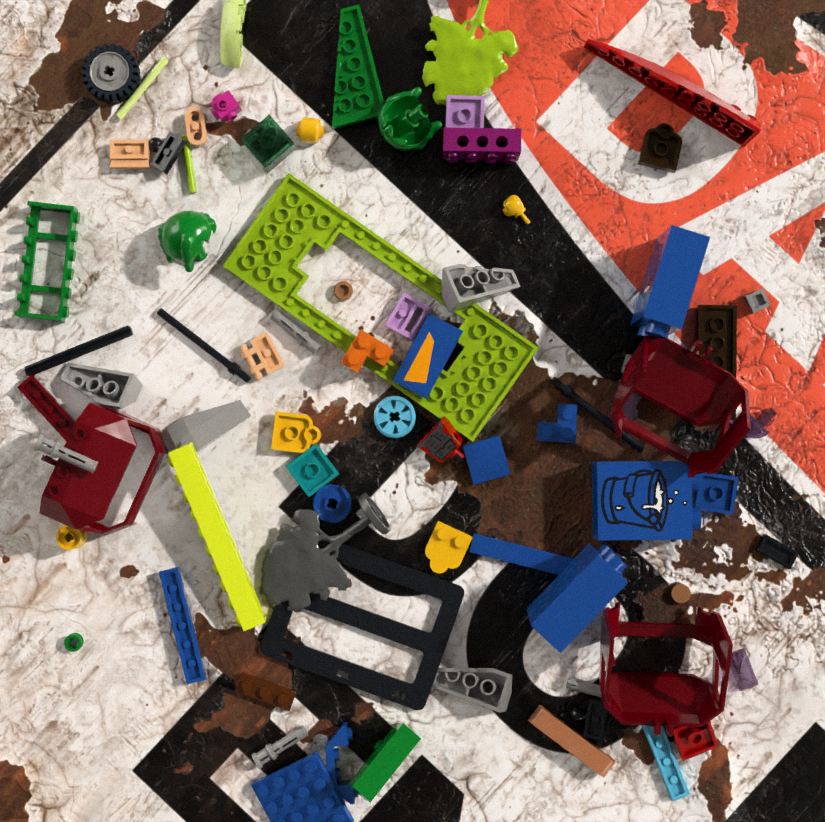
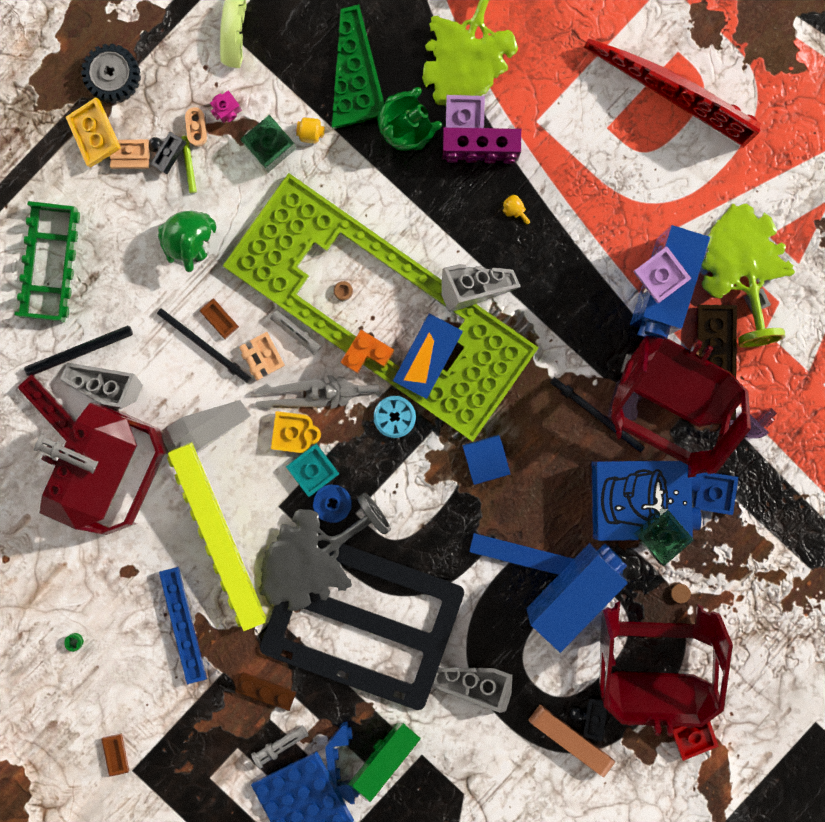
yellow wheel [56,525,88,550] -> none
yellowish green bar [116,56,169,120] -> none
lavender plate [385,292,434,342] -> none
torso [416,416,465,464] -> none
yellow plate [425,521,473,574] -> none
blue plate [537,404,577,443] -> none
light grey pin [566,676,602,700] -> none
dark brown plate [638,123,682,173] -> none
medium azure tile [641,725,690,802] -> none
clear purple slope [730,648,759,691] -> none
black tile [755,534,799,570] -> none
none -> yellow plate [66,97,121,167]
none -> dark orange tile [102,733,130,777]
none -> dark orange tile [199,298,239,340]
none -> light grey sword [254,375,379,410]
none -> lavender plate [633,246,691,304]
none -> clear green brick [634,508,694,566]
none -> lime plant [701,203,795,348]

